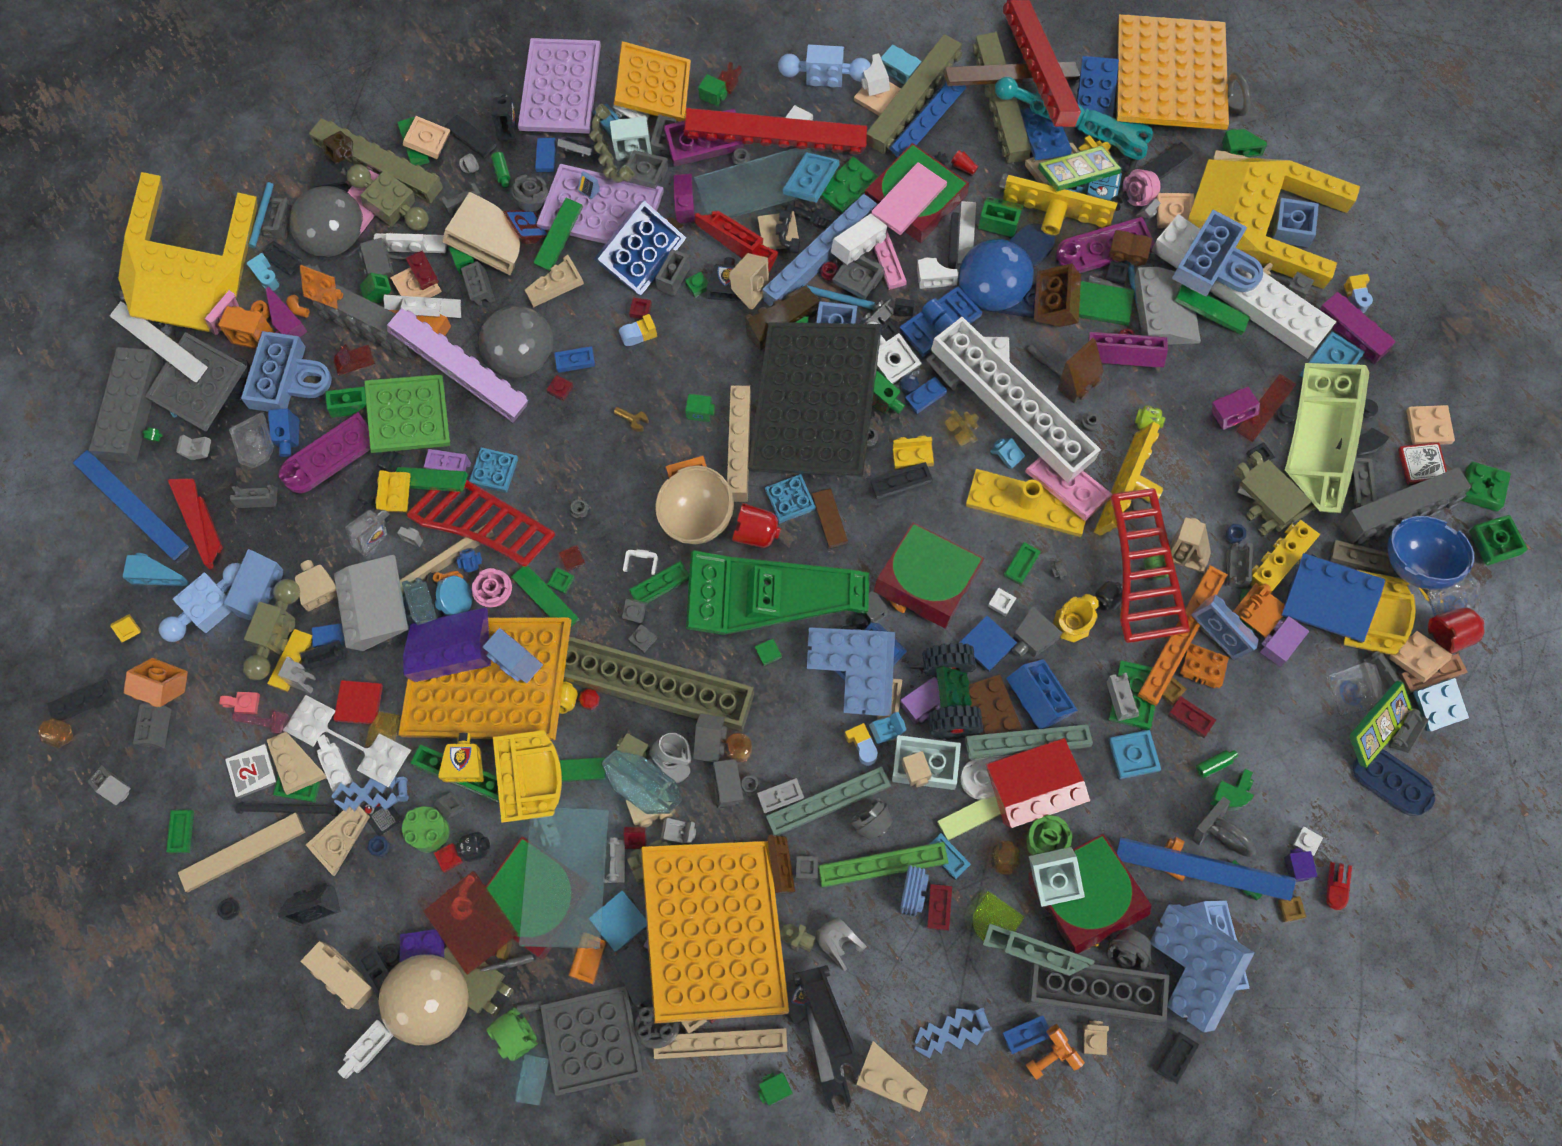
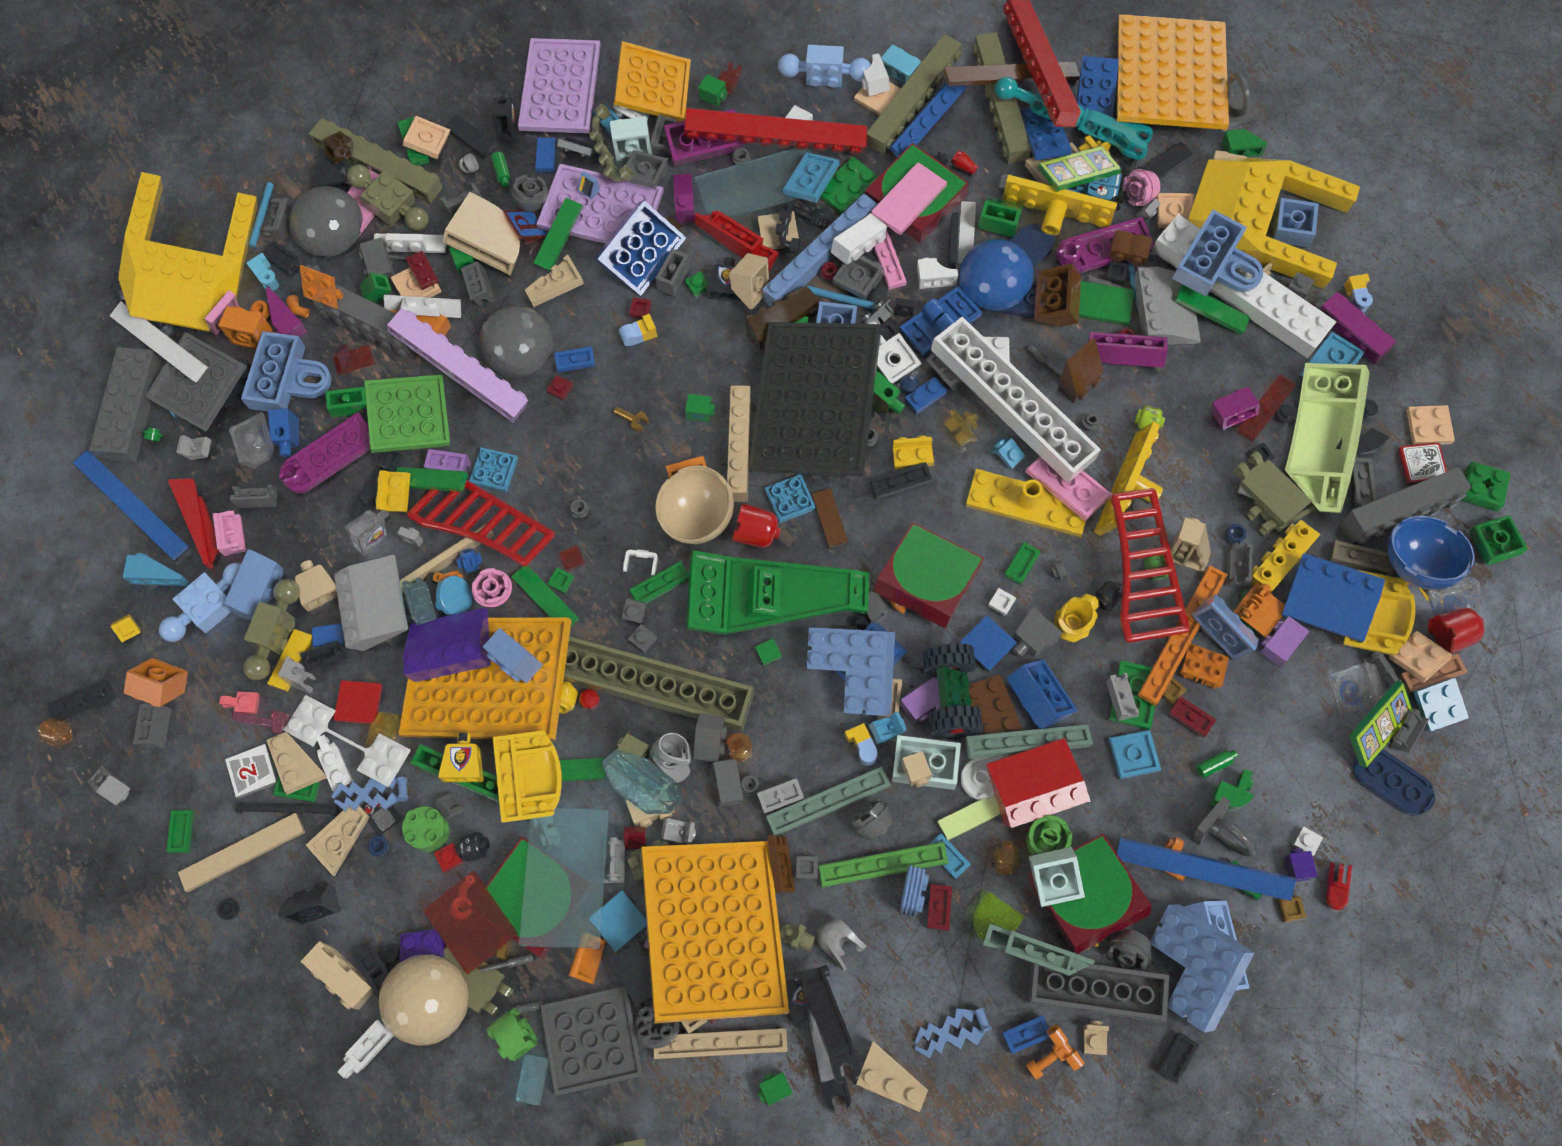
none -> bright pink hinge [213,511,246,556]

